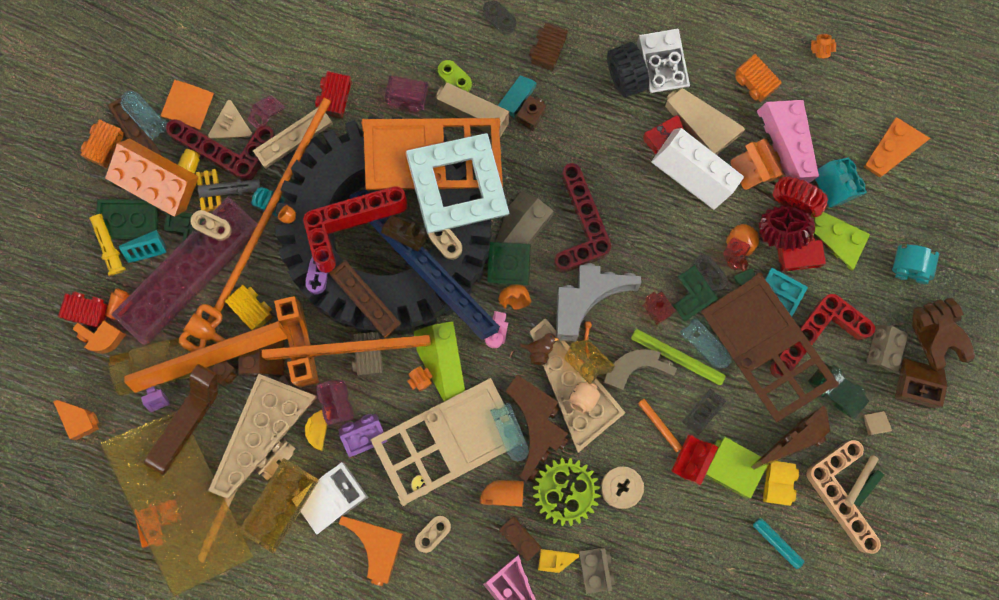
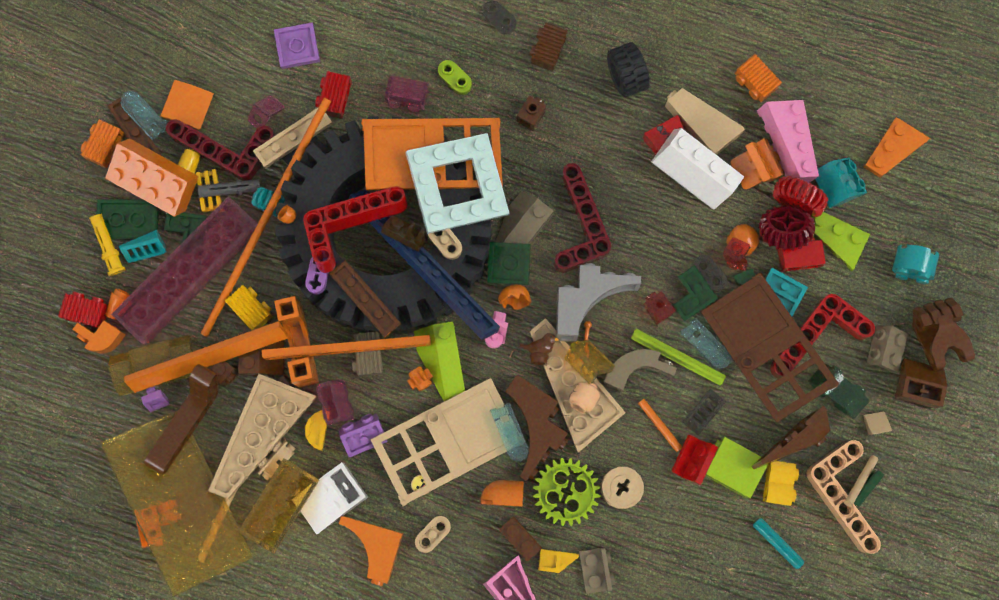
orange slope [54,400,99,440] -> none
orange piece [179,304,233,352] -> none
tan plate [191,210,232,241] -> none
tan piece [208,100,252,139] -> none
tan slope [436,83,509,137] -> none
teal slope [498,75,537,118] -> none
white slope [637,29,690,93] -> none
orange gear [811,34,836,58] -> none
none -> medium lavender tile [274,22,320,69]

